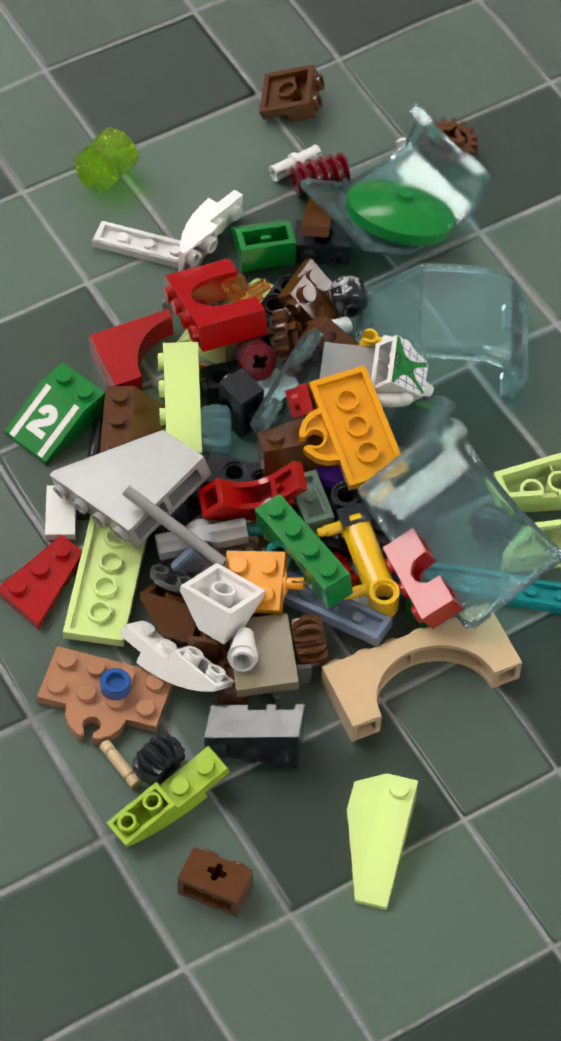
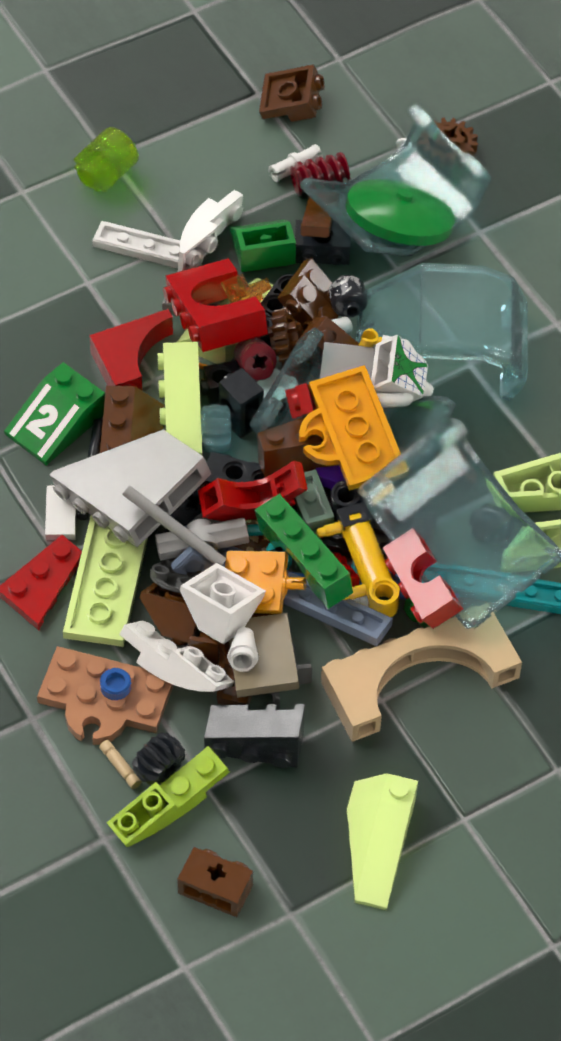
reddish brown gear [291,614,329,667] -> none

